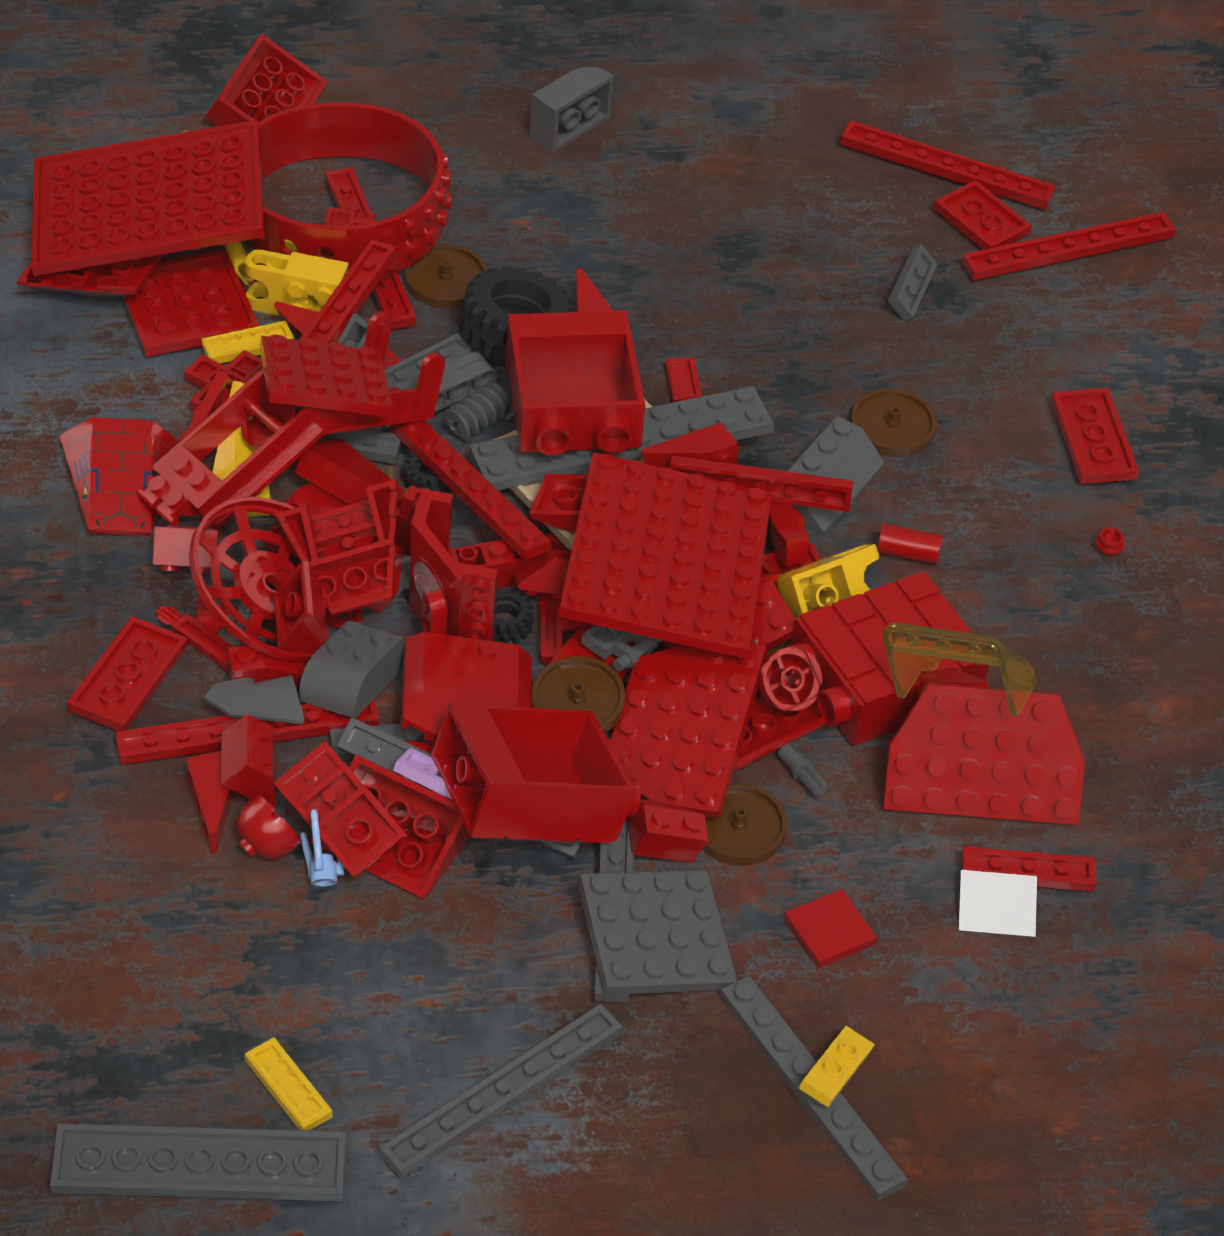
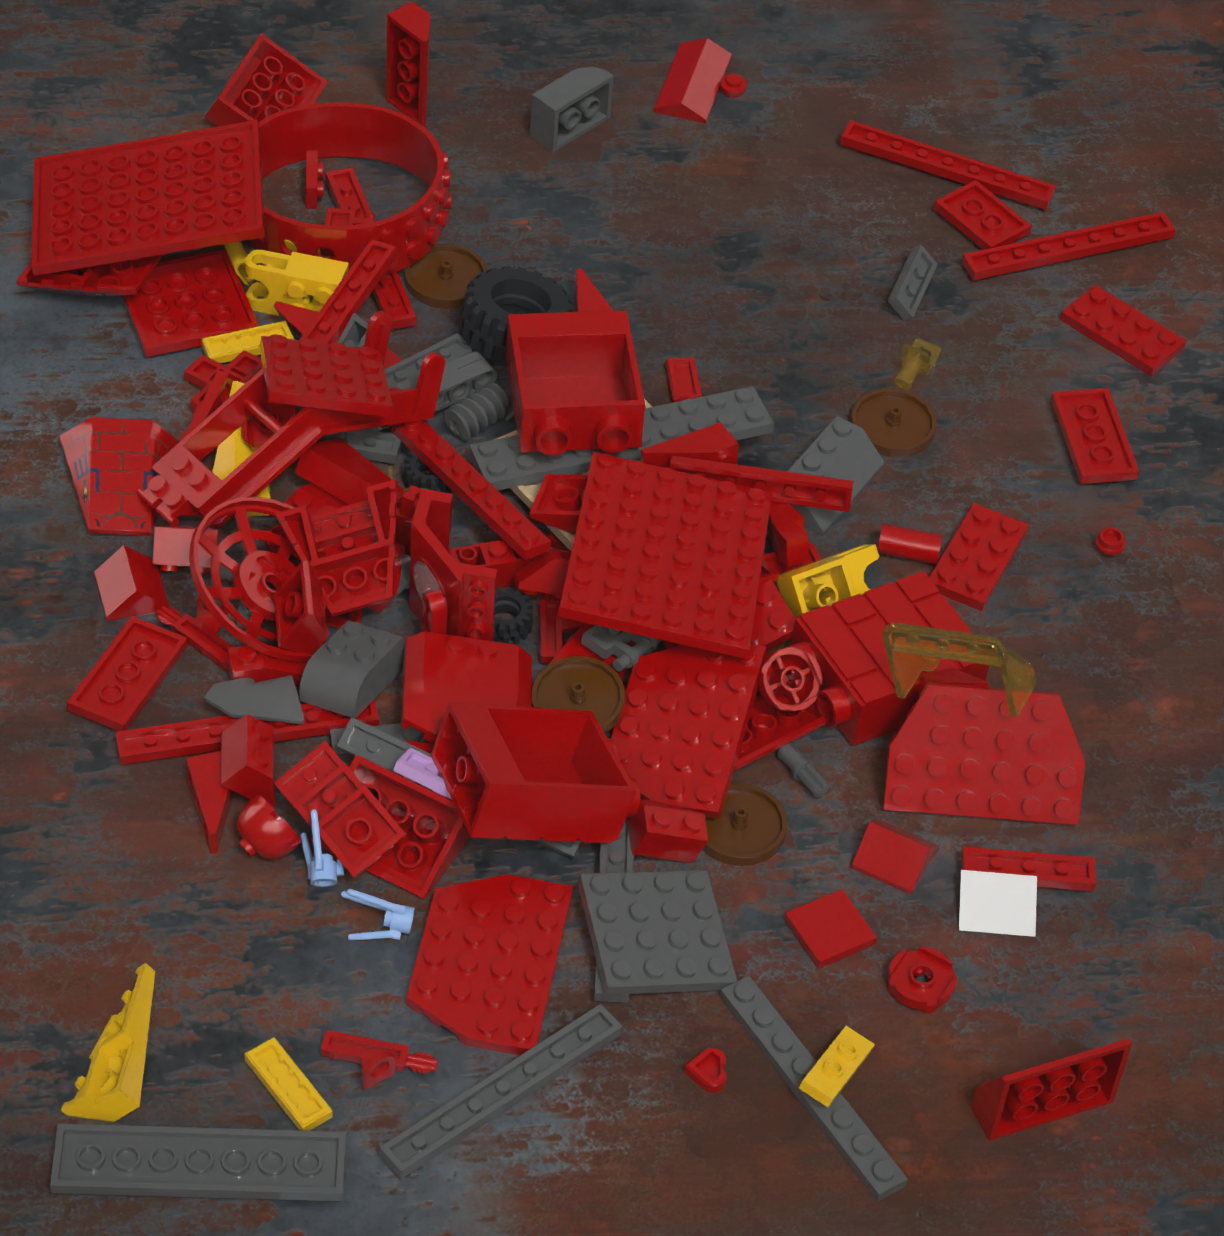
none -> yellow wedge [61,963,156,1122]
none -> red slope [94,545,169,621]
none -> red plate [306,151,323,209]
none -> red piece [321,1030,438,1090]
none -> light blue plant [341,889,415,941]
none -> red slope [386,1,431,126]
none -> red plate [406,874,573,1055]
none -> red slope [654,38,732,124]
none -> red tile [684,1048,727,1093]
none -> red plate [720,73,747,98]
none -> red slope [851,819,939,895]
none -> red plate [888,947,957,1014]
none -> clear yellow bracket [894,338,941,390]
none -> red plate [929,503,1029,611]
none -> red slope [971,1038,1132,1141]
none -> red plate [1060,285,1187,377]

